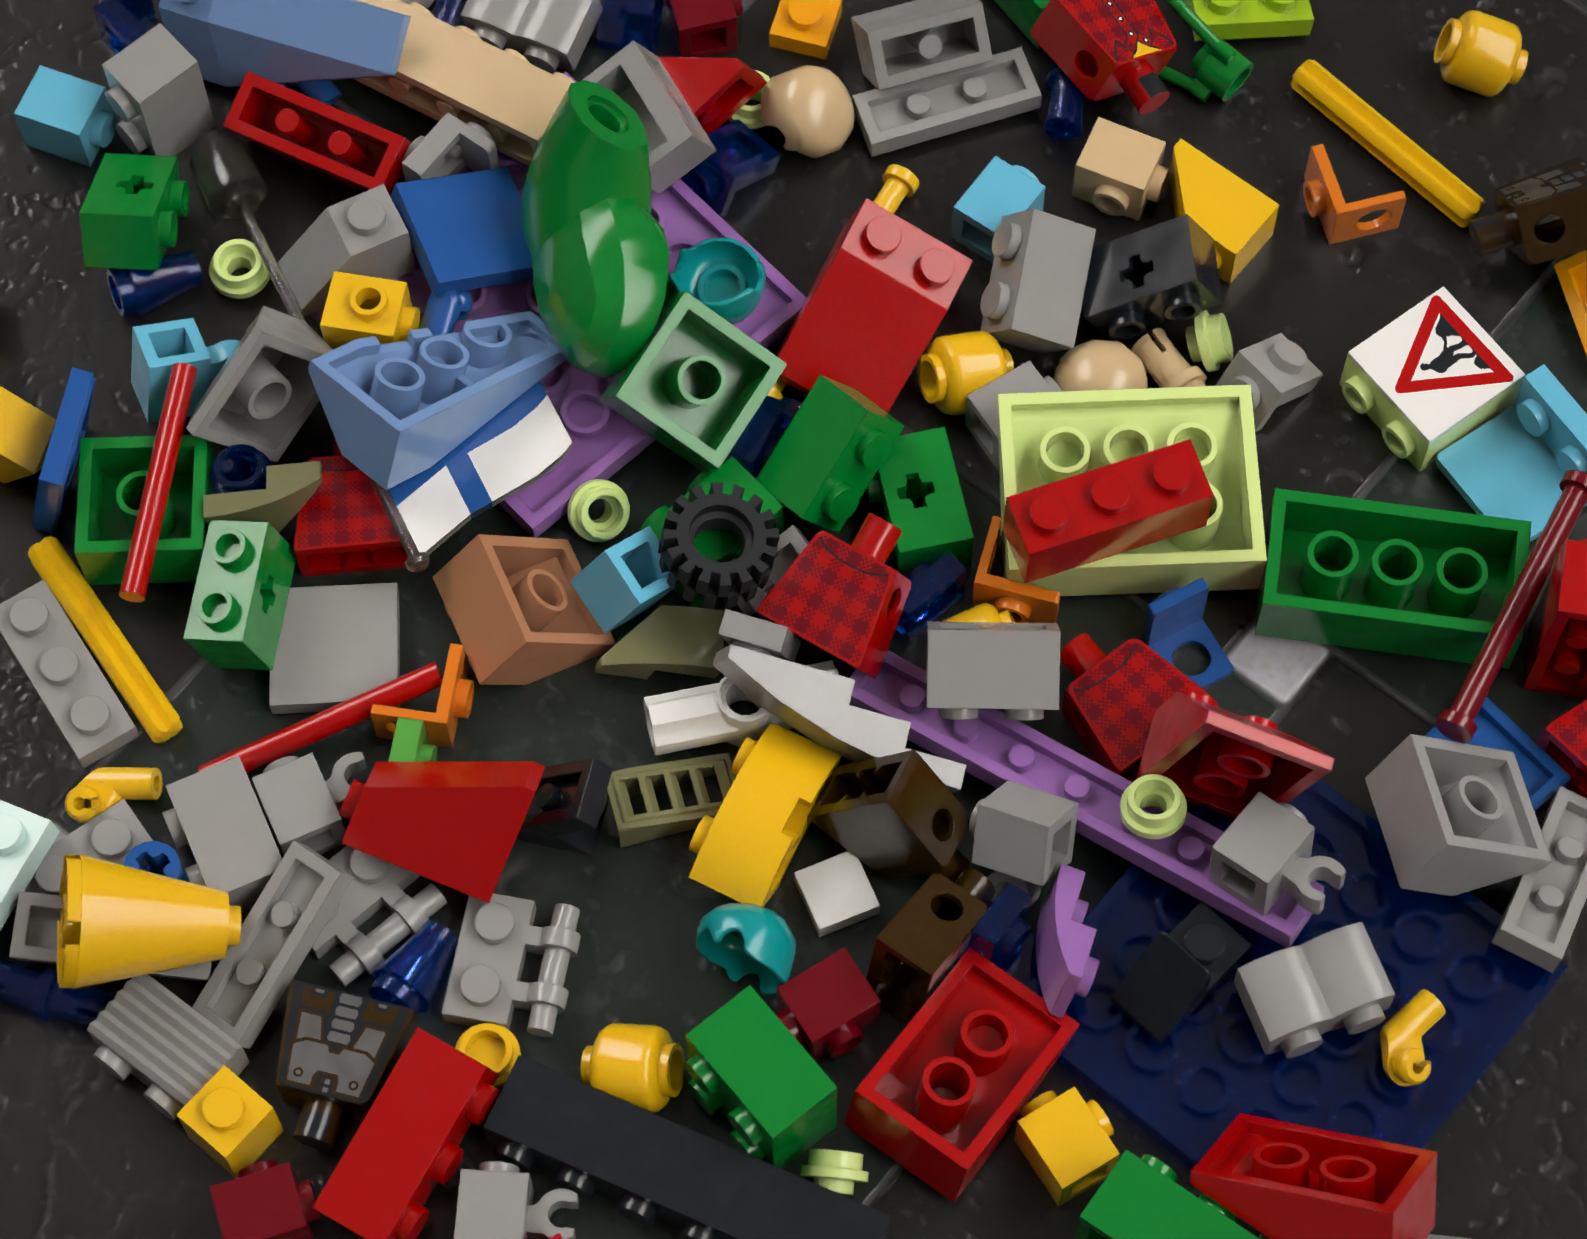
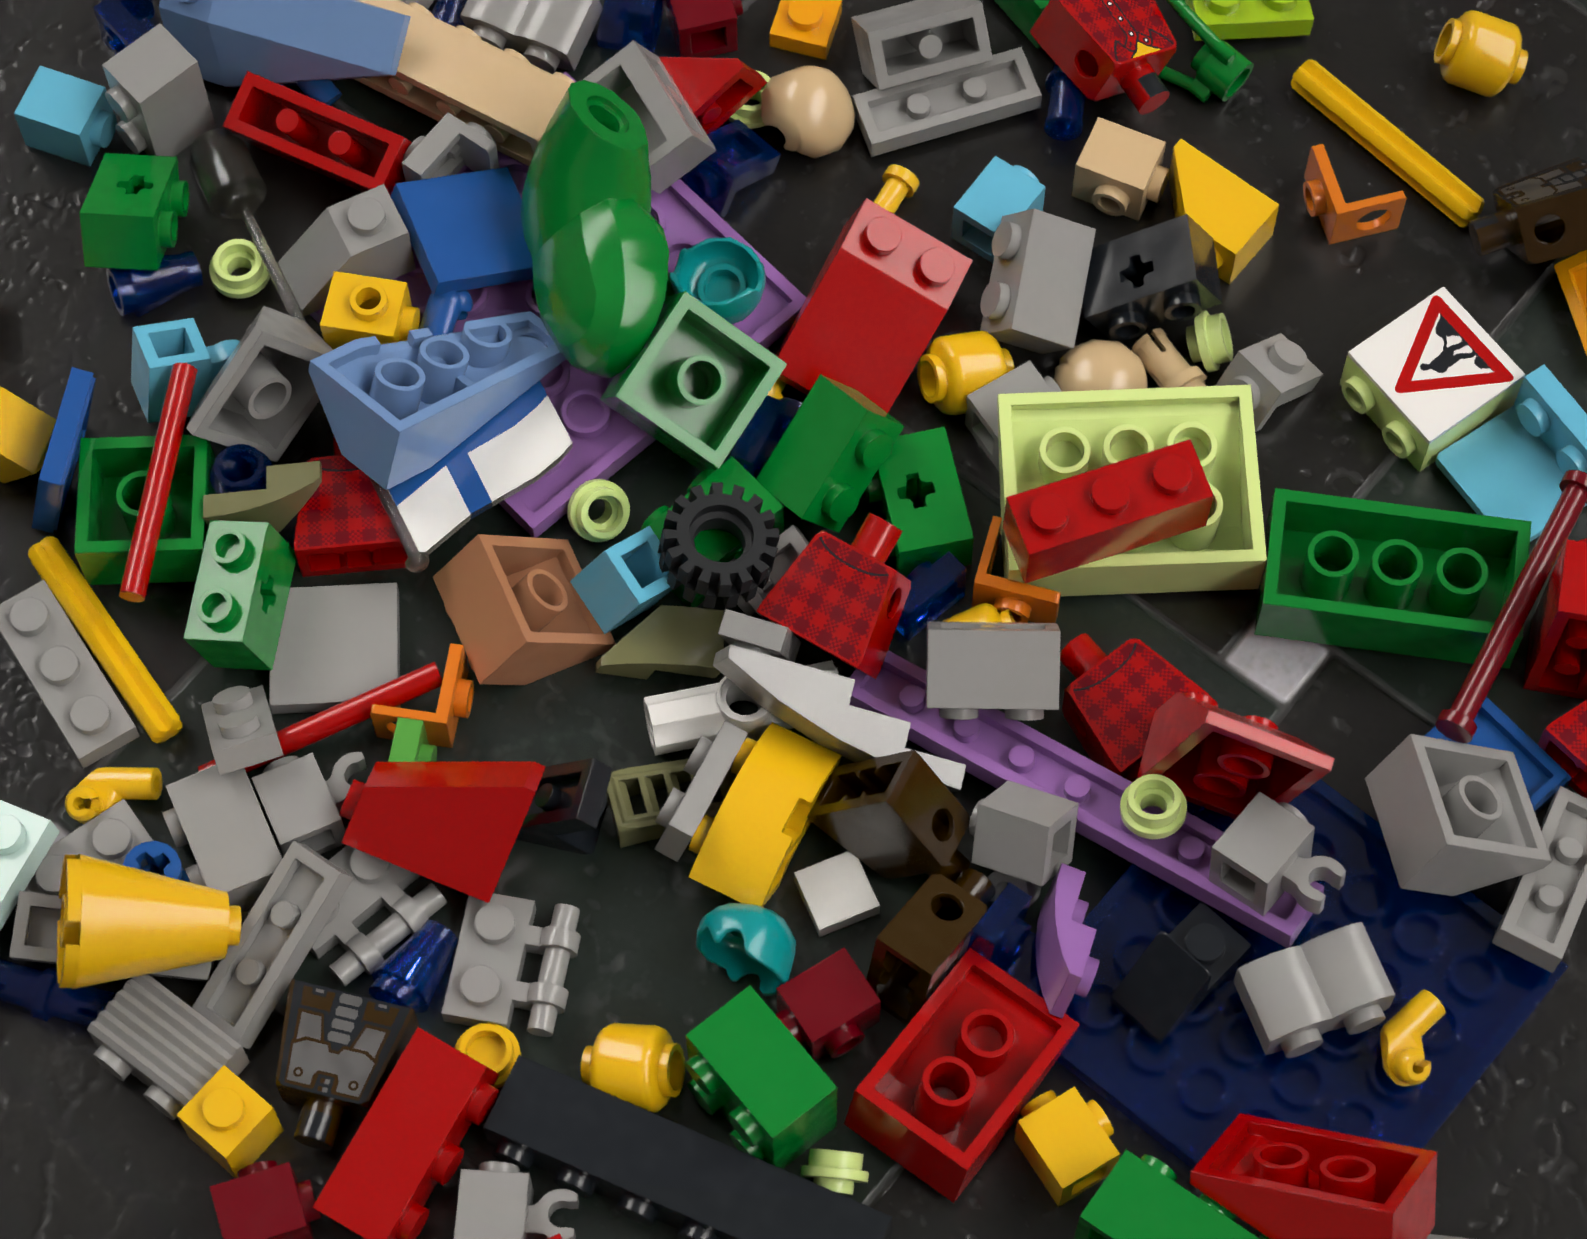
blue bracket [1141,577,1234,689] -> none
none -> light grey plate [201,685,283,776]
none -> light grey plate [654,720,748,862]

